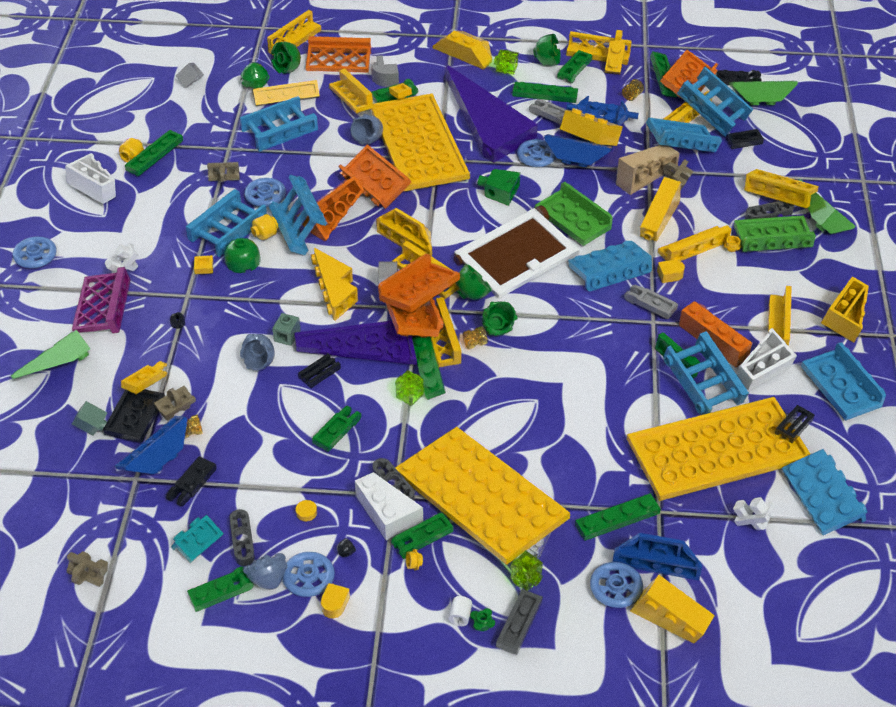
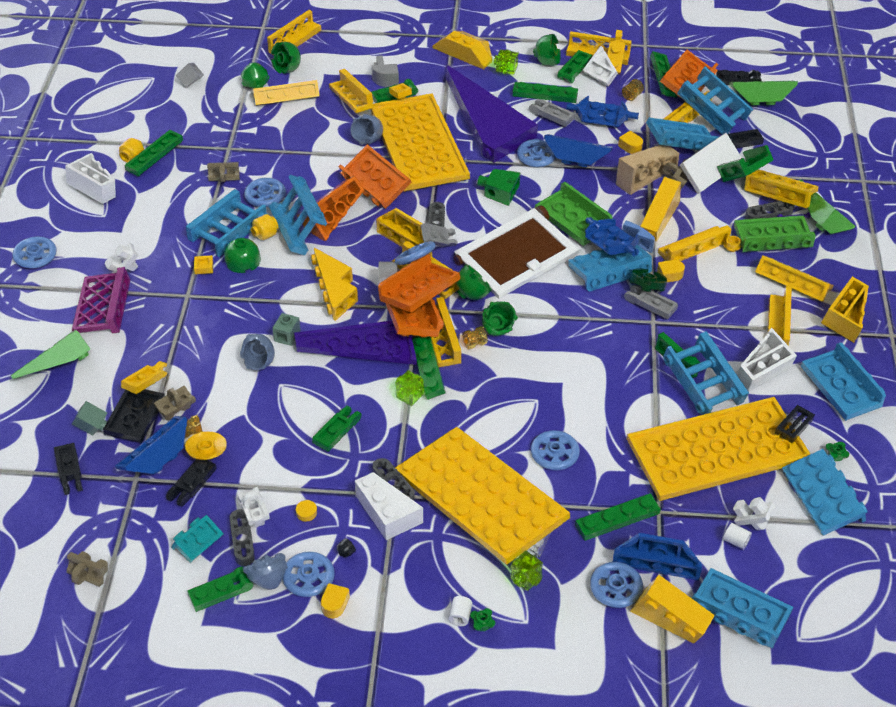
black hinge [170,312,186,329] -> none
dark azure fence [240,96,318,152] -> none
black tile [298,353,341,388] -> none
orange fence [306,36,372,73] -> none
green plate [391,512,453,559] -> none
yellow plate [406,549,423,571] -> none
dark grey plate [496,589,543,655] -> none
yellow wedge [560,108,623,146] -> none
orange wedge [679,301,752,367] -> none
none -> black hinge [54,443,83,495]
none -> yellow dish [185,431,227,460]
none -> white hips [237,487,270,528]
none -> medium blue plate [395,241,436,265]
none -> light grey hinge [421,223,458,247]
none -> dark grey beam [428,202,445,227]
none -> medium blue plate [531,430,580,470]
none -> white wing [583,46,618,86]
none -> blue plate [585,217,639,257]
none -> yellow piece [618,131,643,154]
none -> medium blue slope [623,220,655,253]
none -> dark green plate [629,268,667,292]
none -> white tile [679,133,742,194]
none -> dark azure bracket [692,568,793,649]
none -> green panel [717,145,773,182]
none -> white gear [723,523,752,550]
none -> yellow fence [755,255,834,302]
none -> green plate [826,442,850,462]

